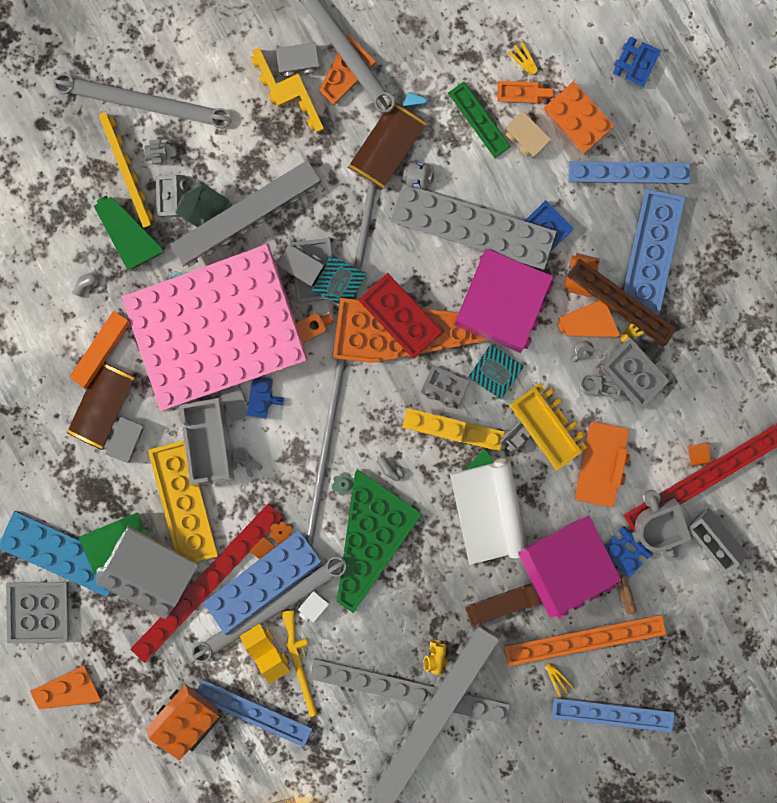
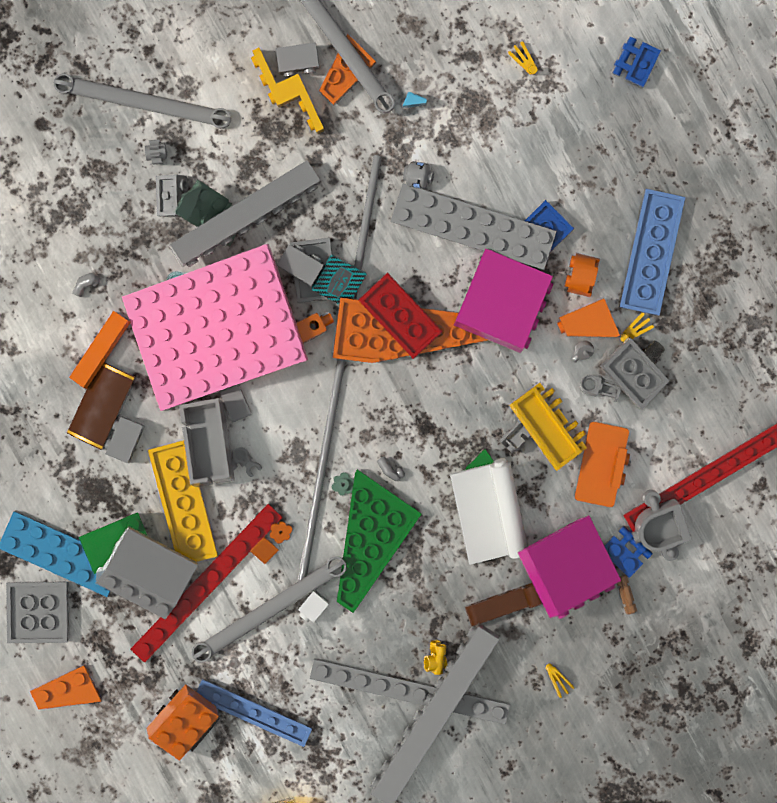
green slope [94,196,165,271] -> none
yellow plate [98,112,154,229] -> none
medium blue plate [203,530,323,635] -> none
yellow brick [239,623,290,684] -> none
blue plate [246,377,284,419] -> none
yellow piece [281,610,318,717] -> none
reddish brown slope [347,101,427,190] -> none
yellow bracket [402,408,504,451] -> none
light grey bracket [421,365,470,409] -> none
green tile [448,81,511,159] -> none
tile [468,344,524,399] -> none
orange hinge [497,81,554,103] -> none
orange plate [504,614,666,667] -> none
tan brick [505,111,551,158] -> none
orange brick [542,81,614,155] -> none
medium blue plate [551,697,674,732] -> none
reddish brown plate [567,259,676,347] -> none
medium blue plate [568,161,690,184] -> none
orange slope [687,442,711,466] -> none
light grey brick [687,509,747,575] -> none

